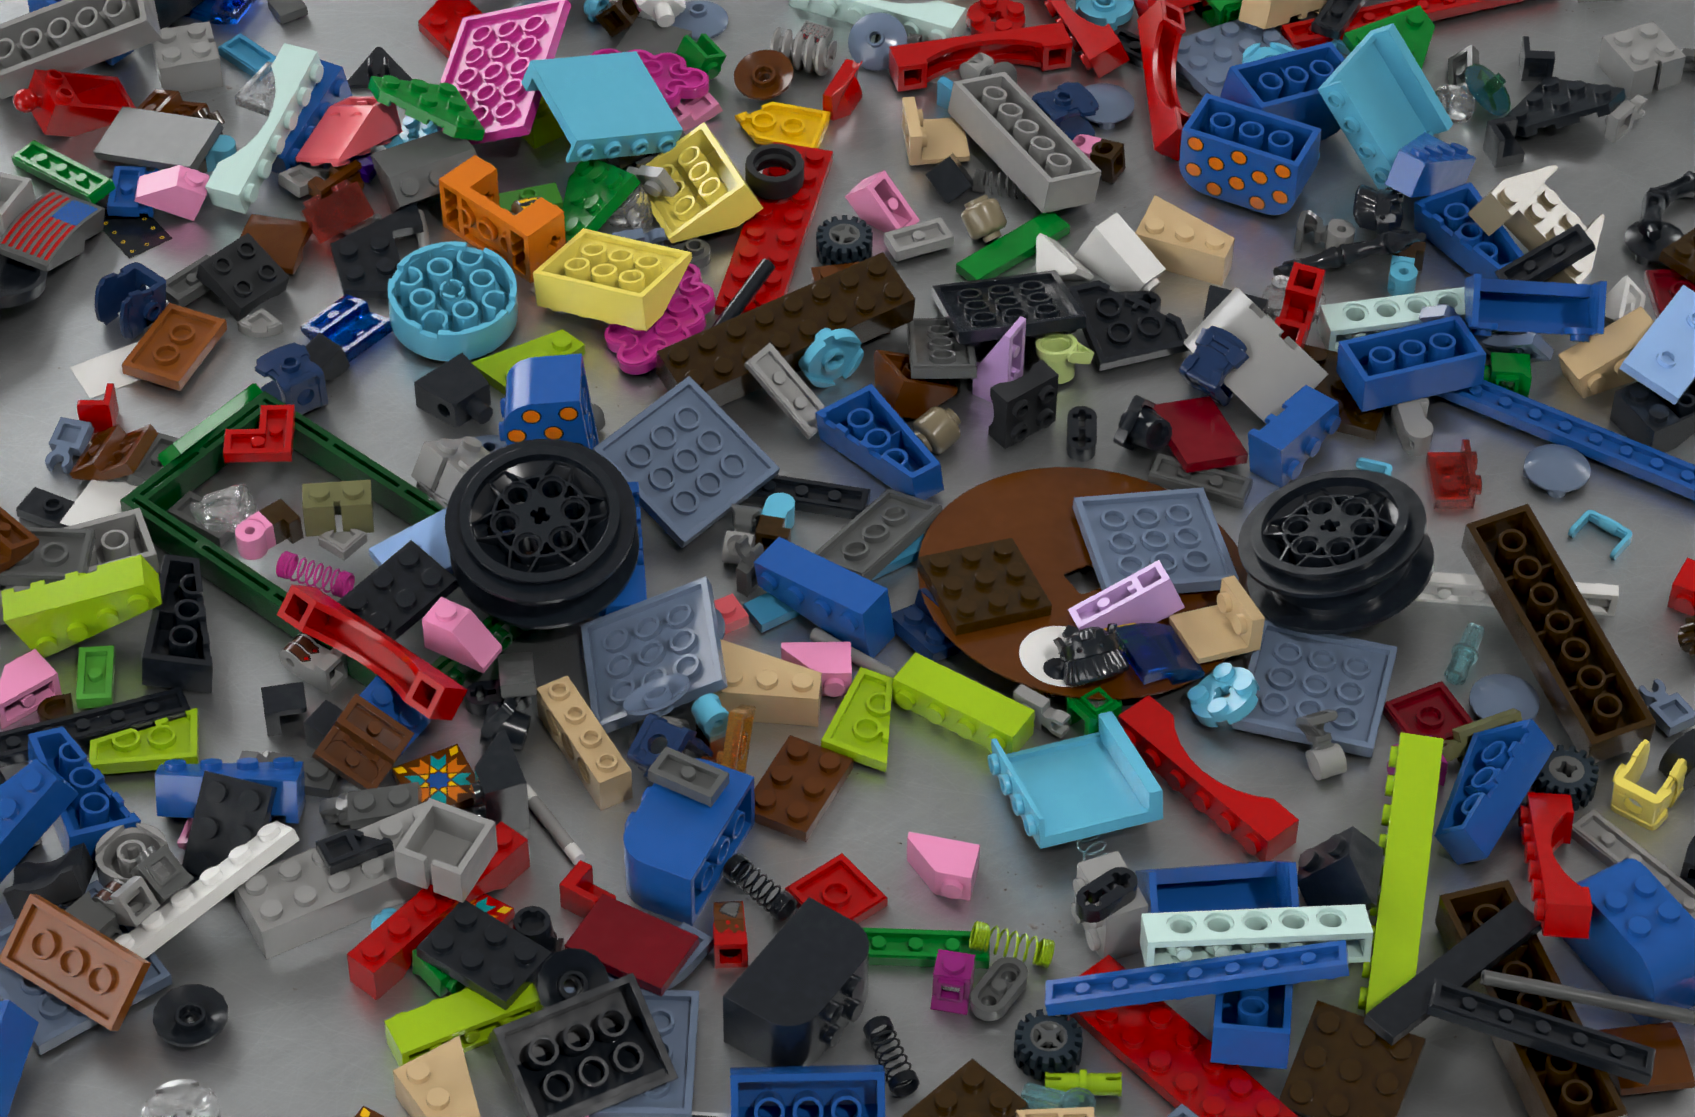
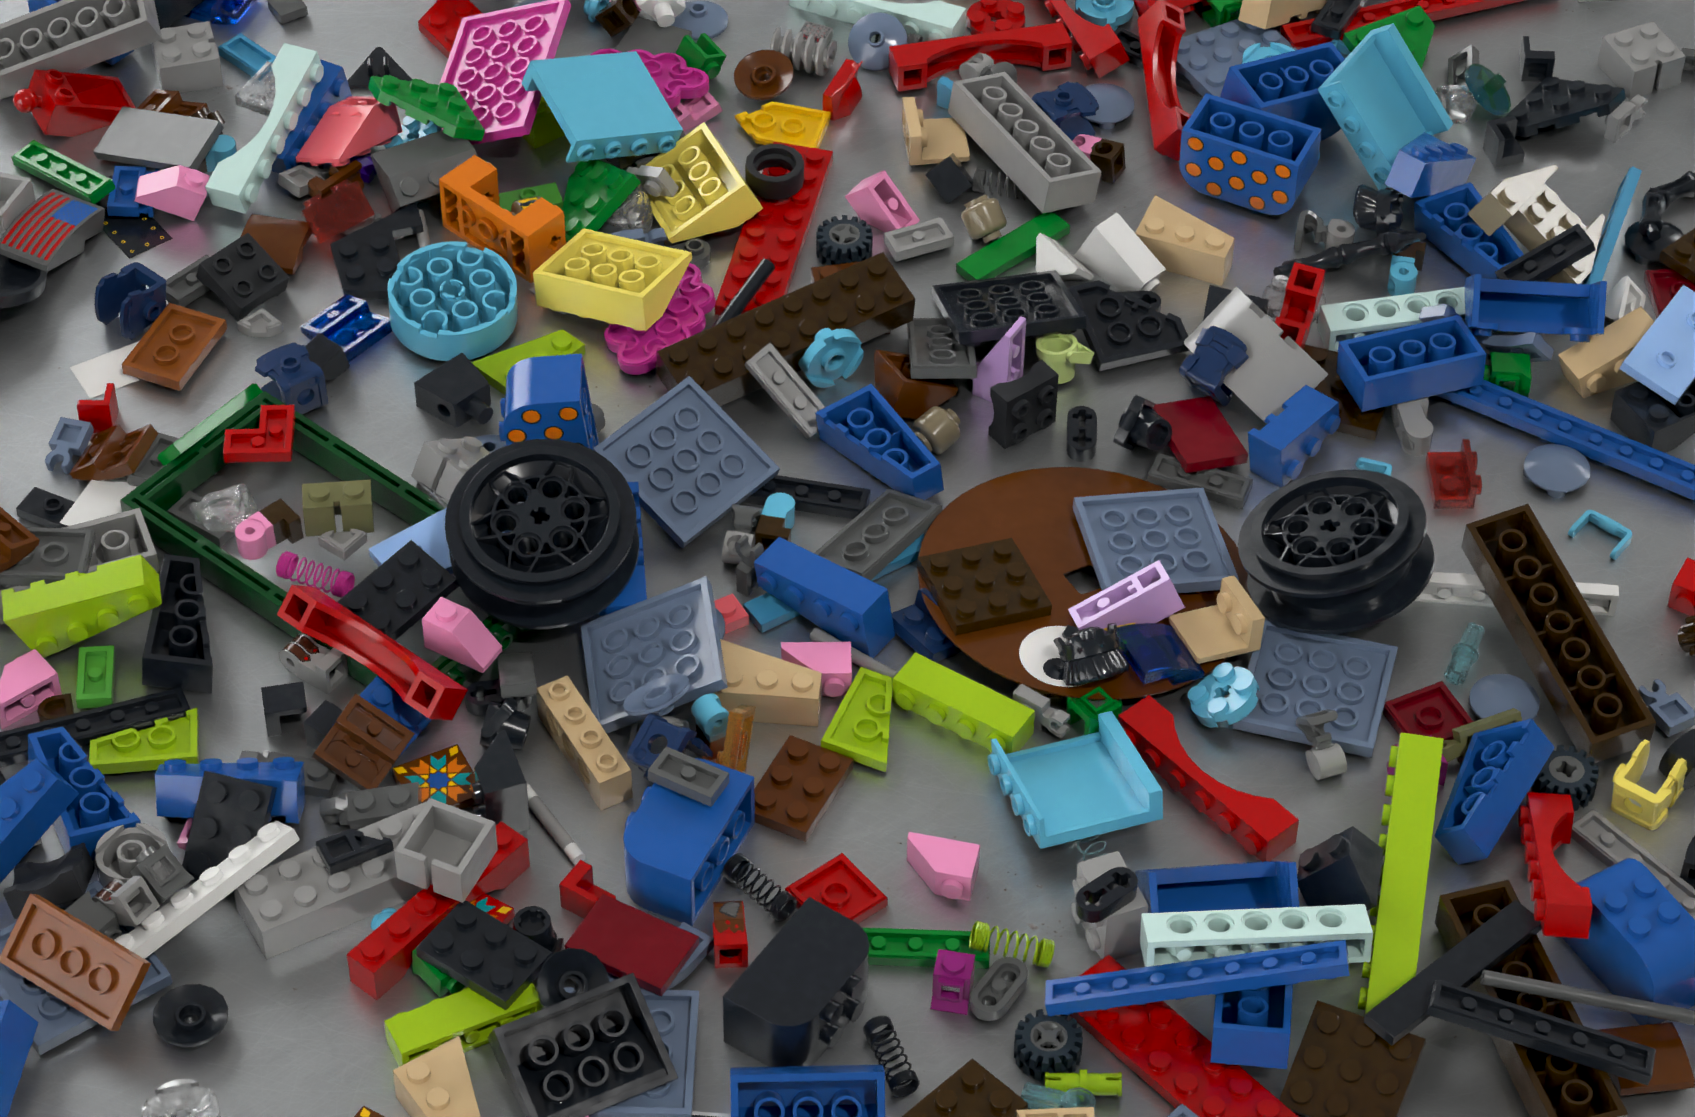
none -> dark azure tile [1583,166,1642,284]

